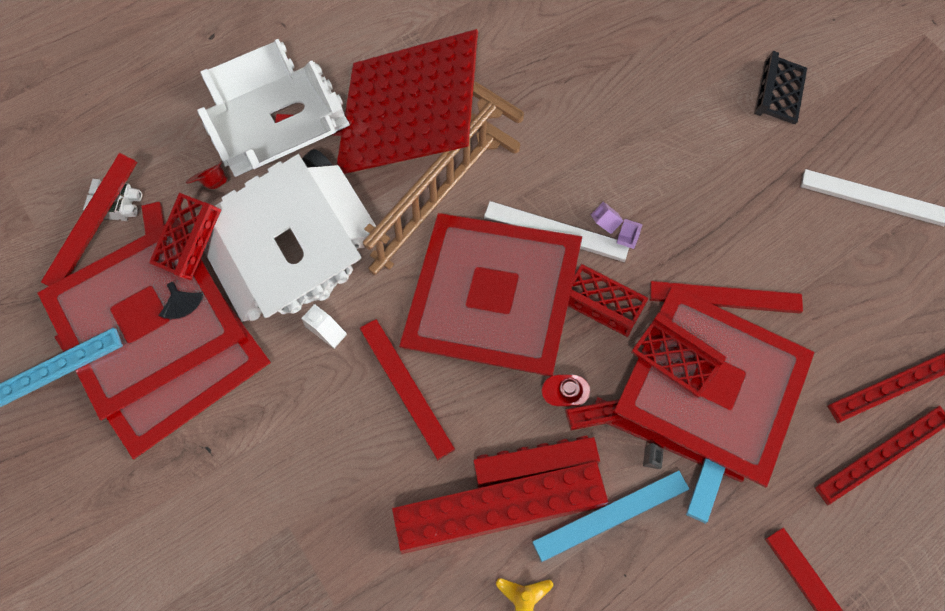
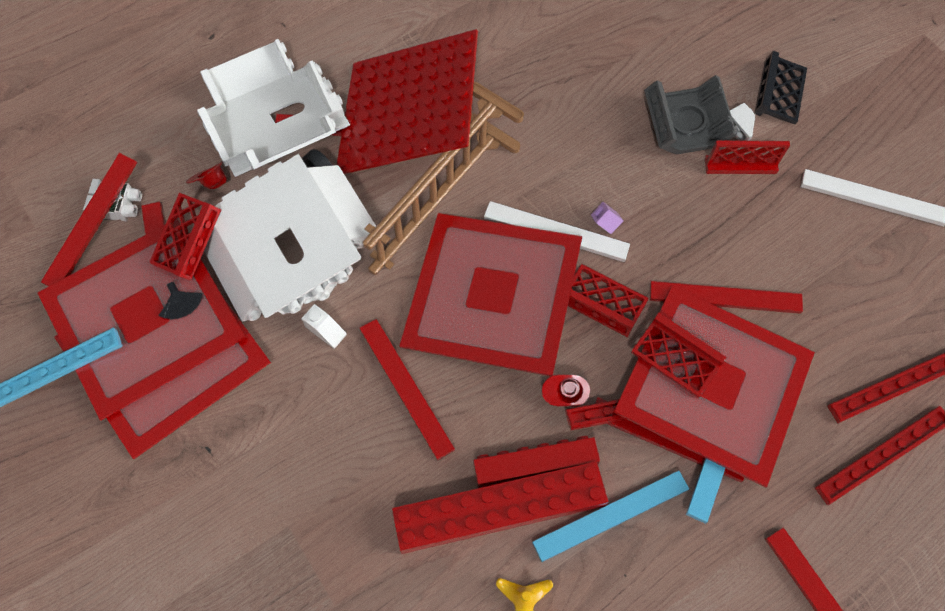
lavender panel [617,219,642,249] -> none
dark grey slope [643,443,664,469] -> none
none -> dark grey panel [644,75,737,155]
none -> red fence [705,141,790,174]
none -> white slope [730,103,755,141]

